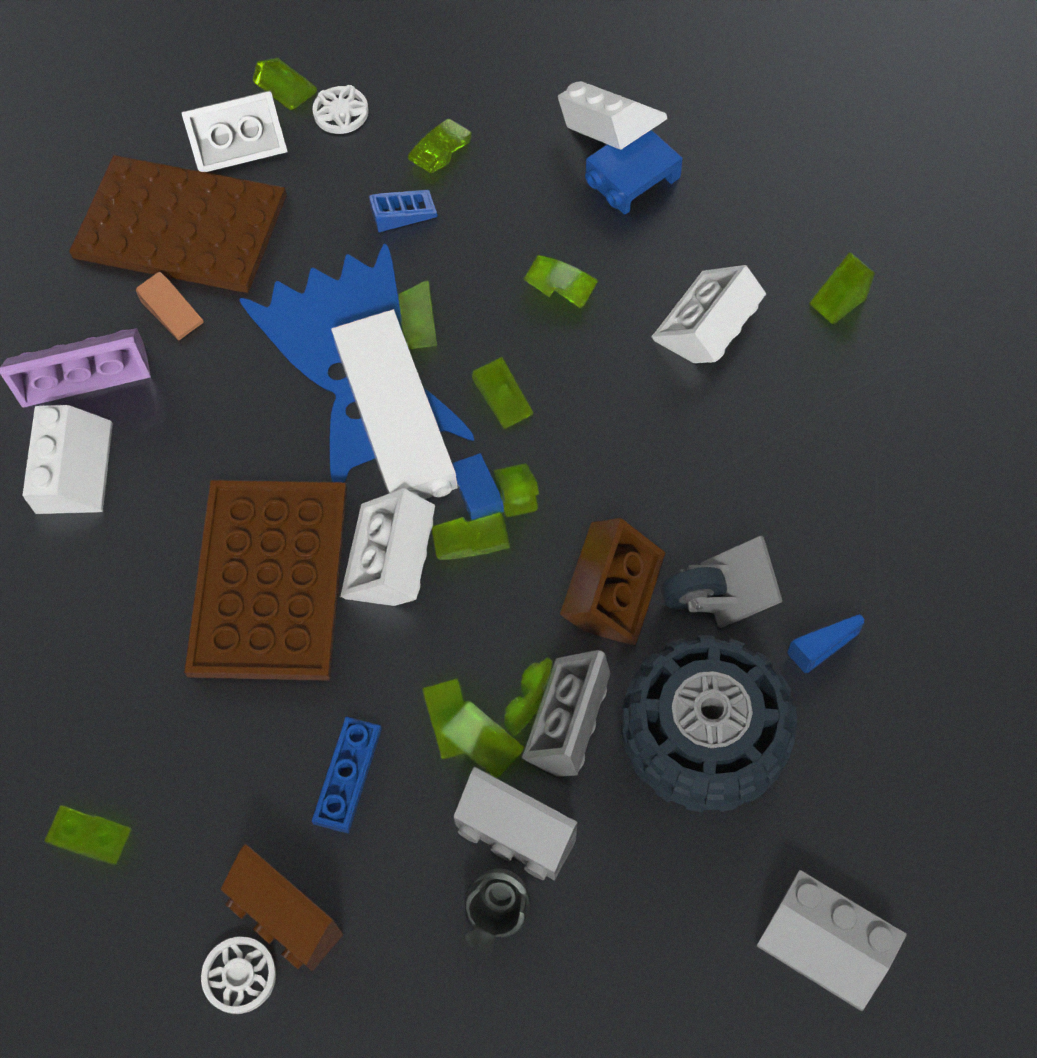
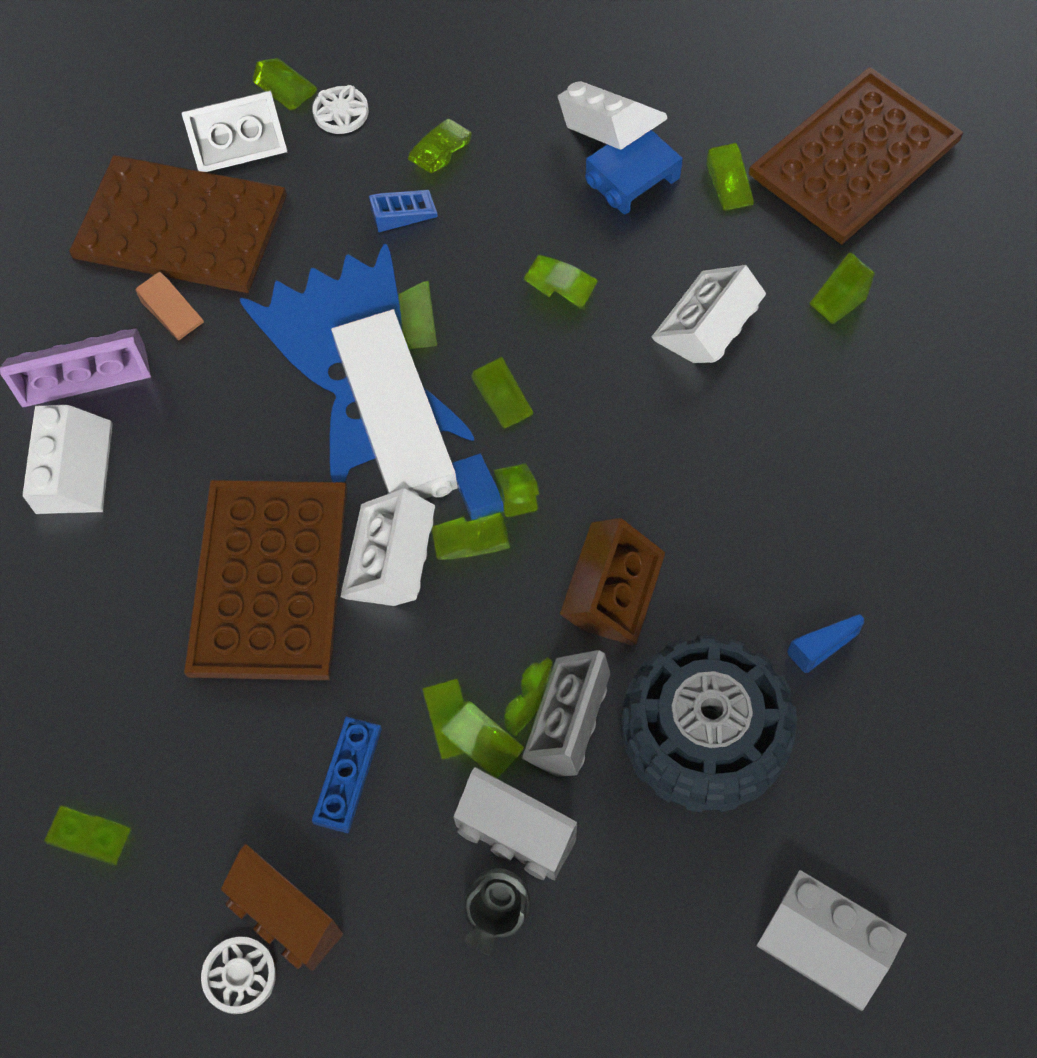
light grey plate [662,536,783,628] -> none
none -> clear neon green slope [706,143,754,211]
none -> reddish brown plate [749,67,963,245]

